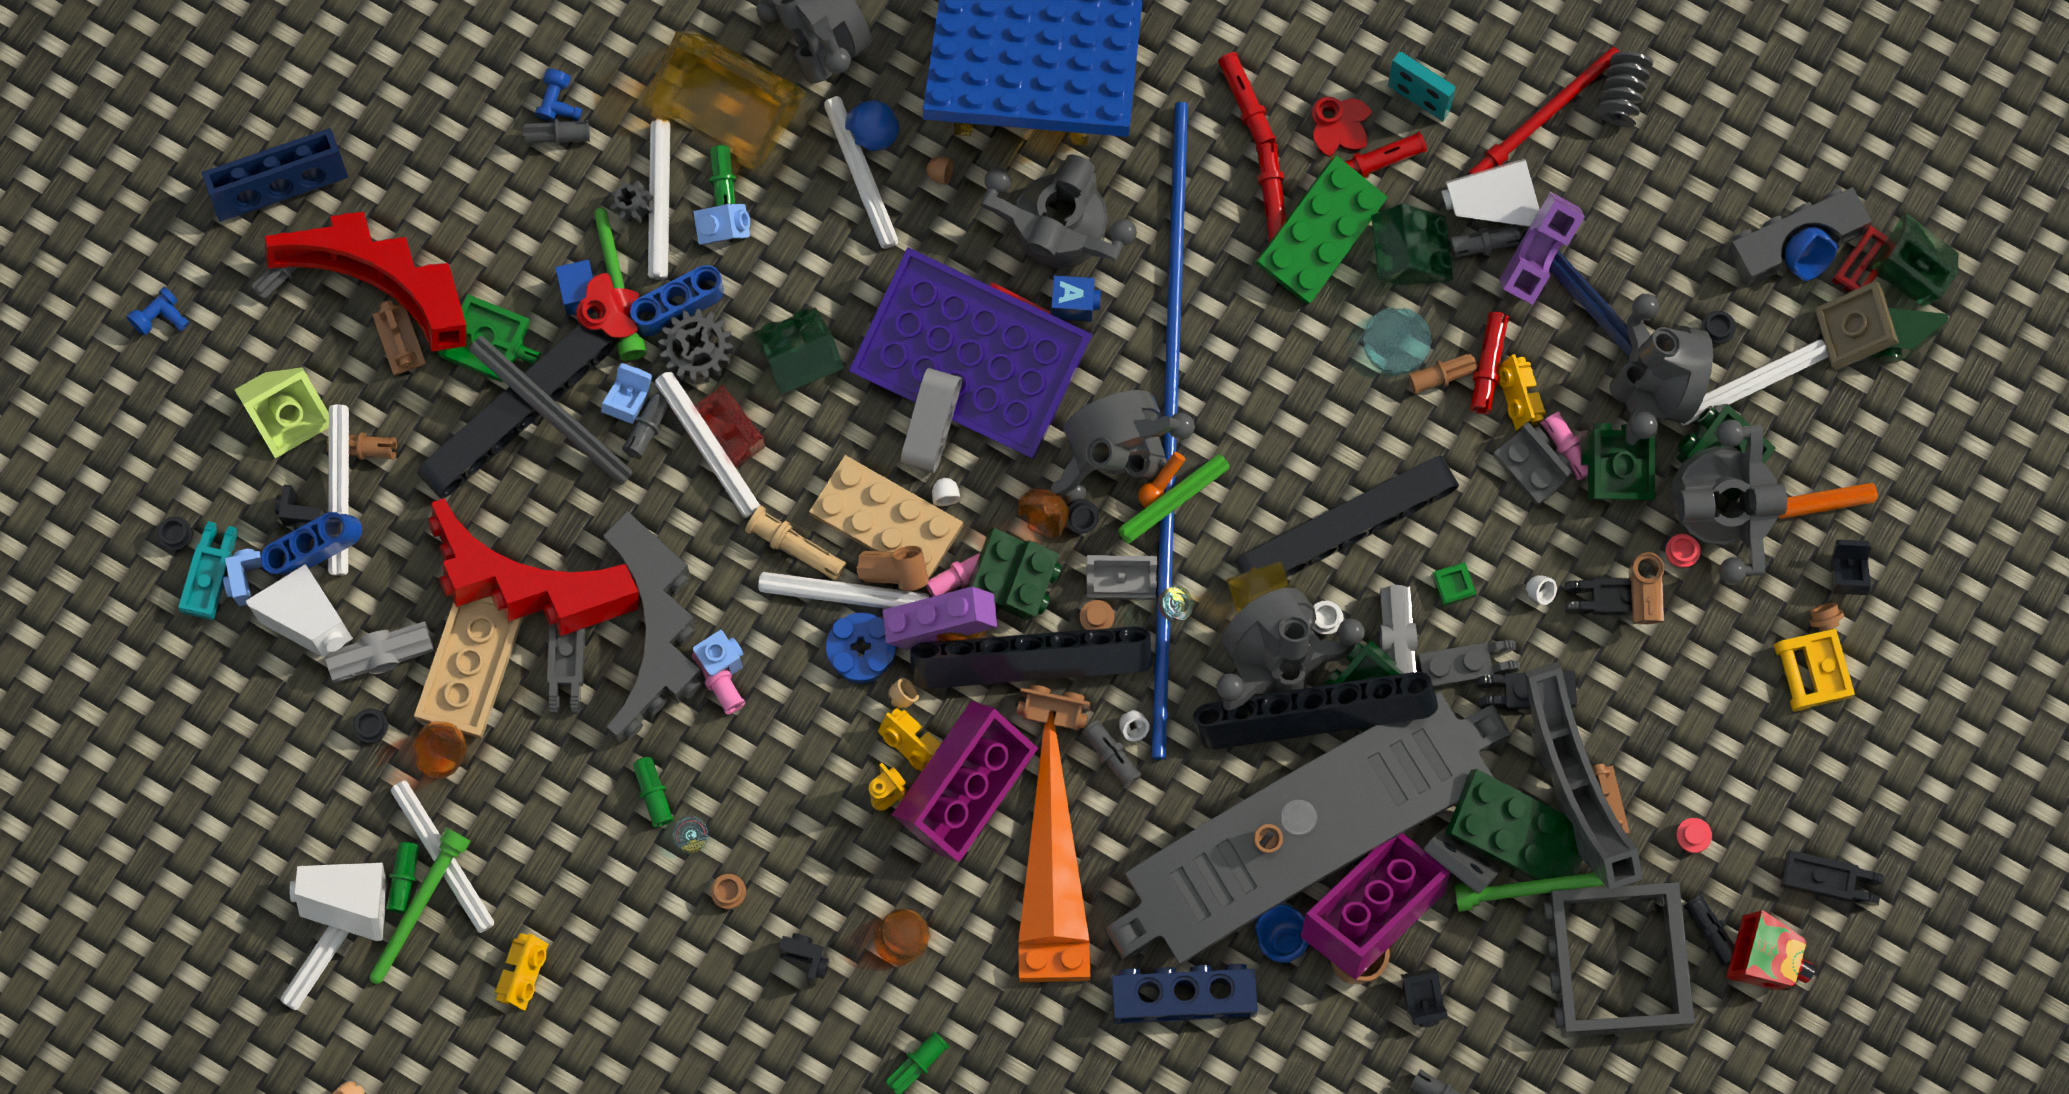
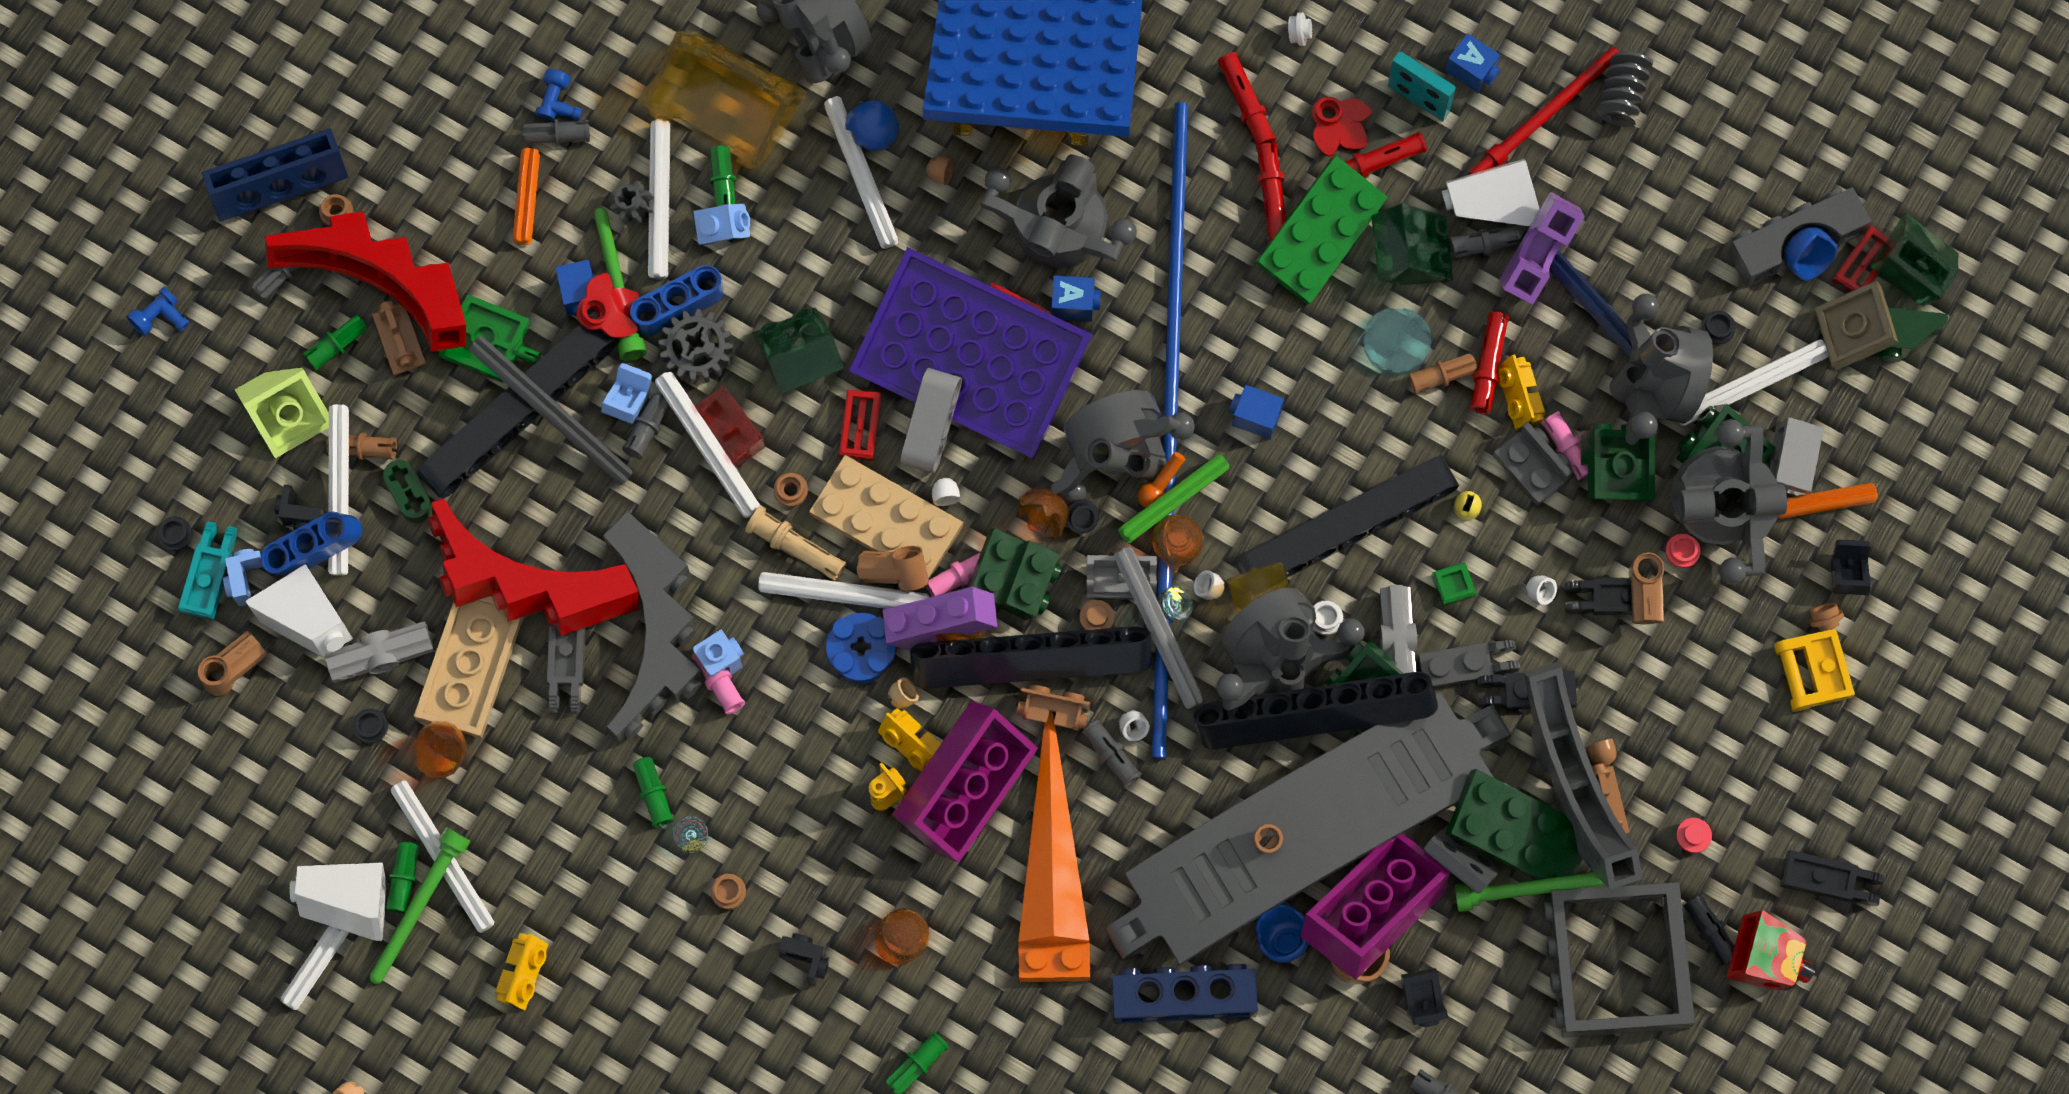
clear plate [1281,800,1317,836] -> none
none -> medium nougat piece [198,631,268,696]
none -> green axle [303,315,368,371]
none -> medium nougat plate [319,194,354,227]
none -> dark green beam [383,460,432,523]
none -> orange axle [513,148,540,245]
none -> medium nougat plate [773,473,808,507]
none -> red tile [839,389,882,461]
none -> light grey axle [1114,547,1204,709]
none -> clear orange hair [1151,514,1204,567]
none -> white hinge [1194,570,1224,600]
none -> blue brick [1229,385,1284,440]
none -> white plate [1288,12,1312,46]
none -> blue brick [1445,33,1501,93]
none -> light yellow hinge [1453,491,1482,521]
none -> medium nougat hinge [1586,739,1617,767]
none -> light grey hinge [1768,417,1824,496]

